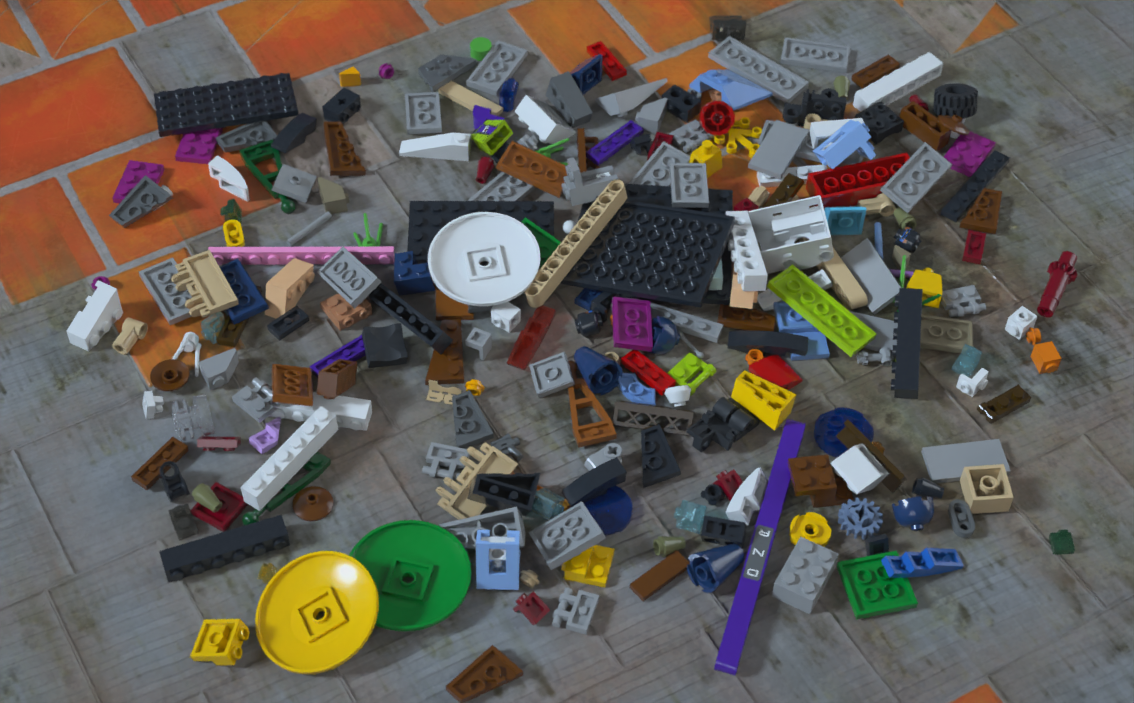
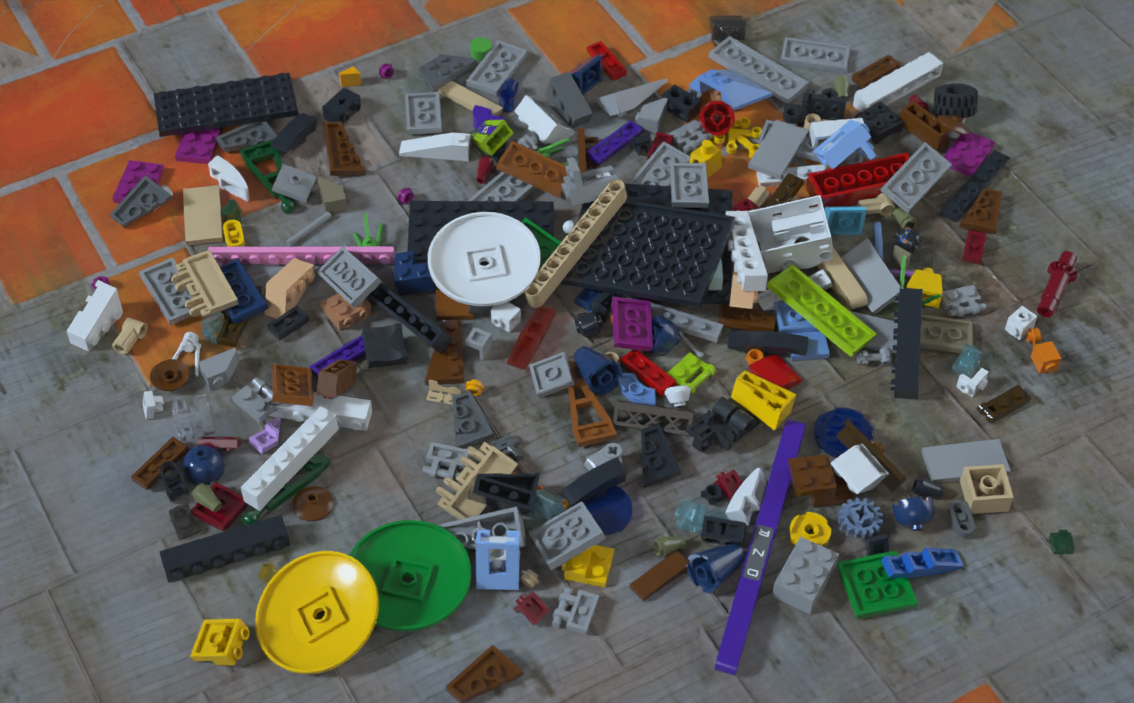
none -> tan tile [183,185,223,246]
none -> dark blue cylinder [183,445,225,485]
none -> magenta plate [398,187,414,204]

